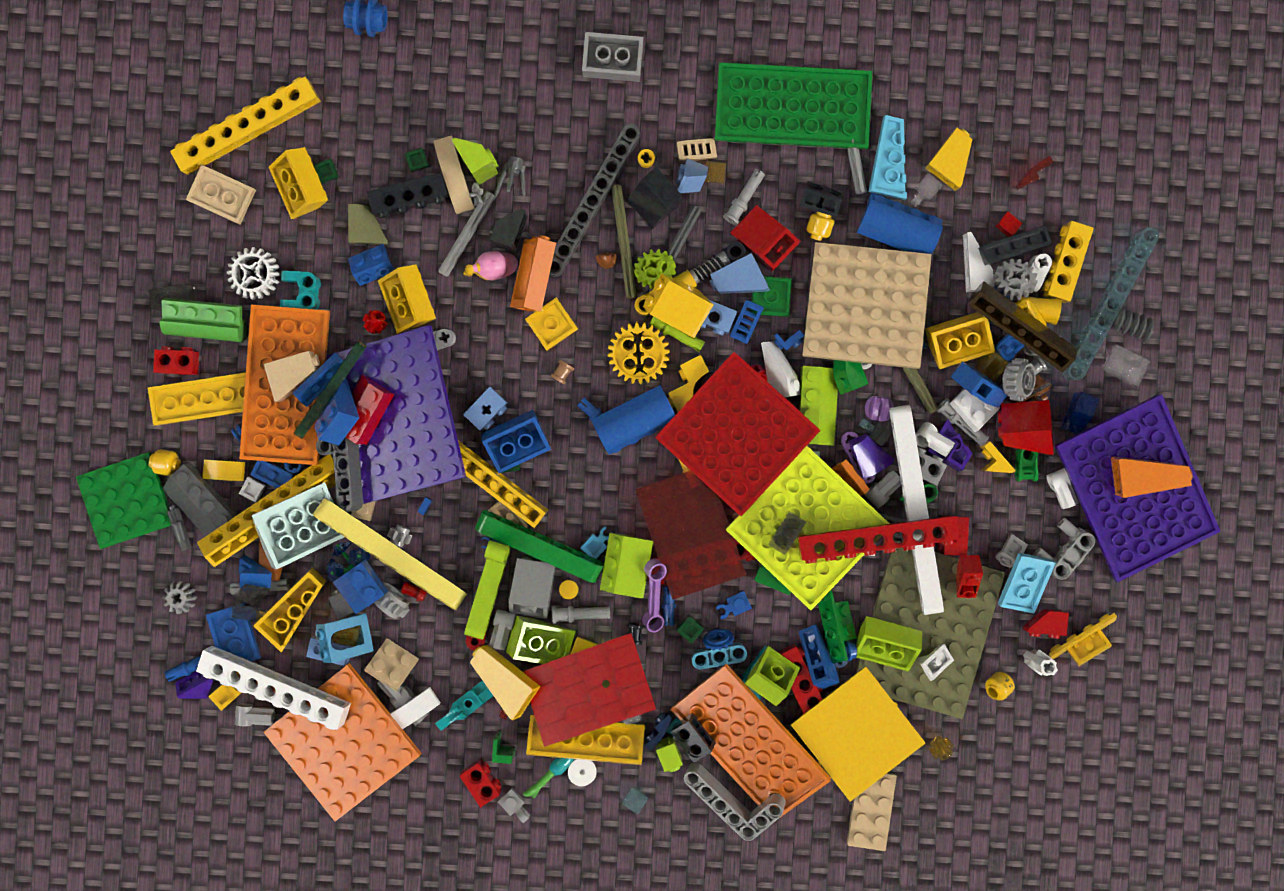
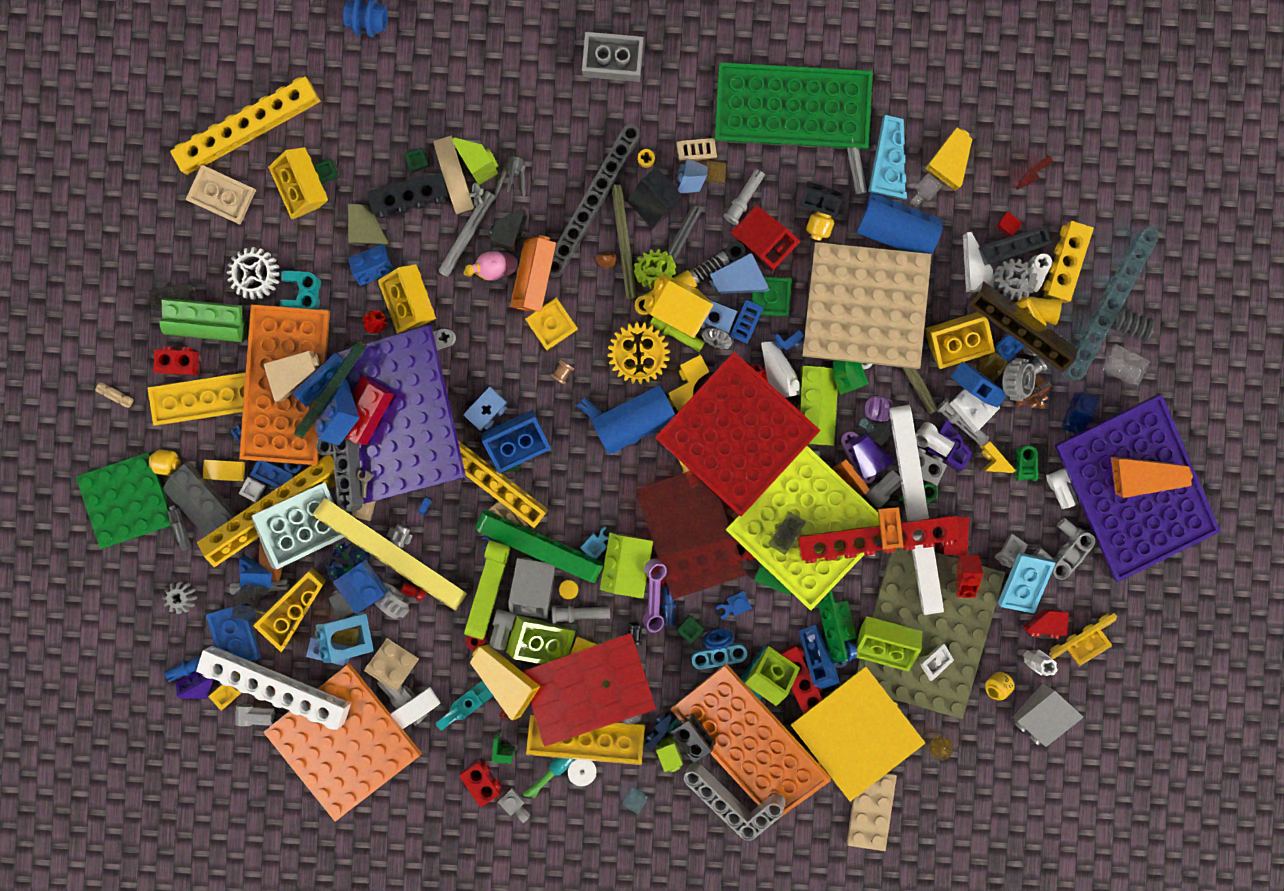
red slope [998,400,1054,455] -> none
none -> tan axle [95,383,133,408]
none -> dark tan hand [357,470,372,498]
none -> light grey gear [702,328,732,349]
none -> orange plate [878,507,903,549]
none -> light grey slope [1012,683,1083,747]

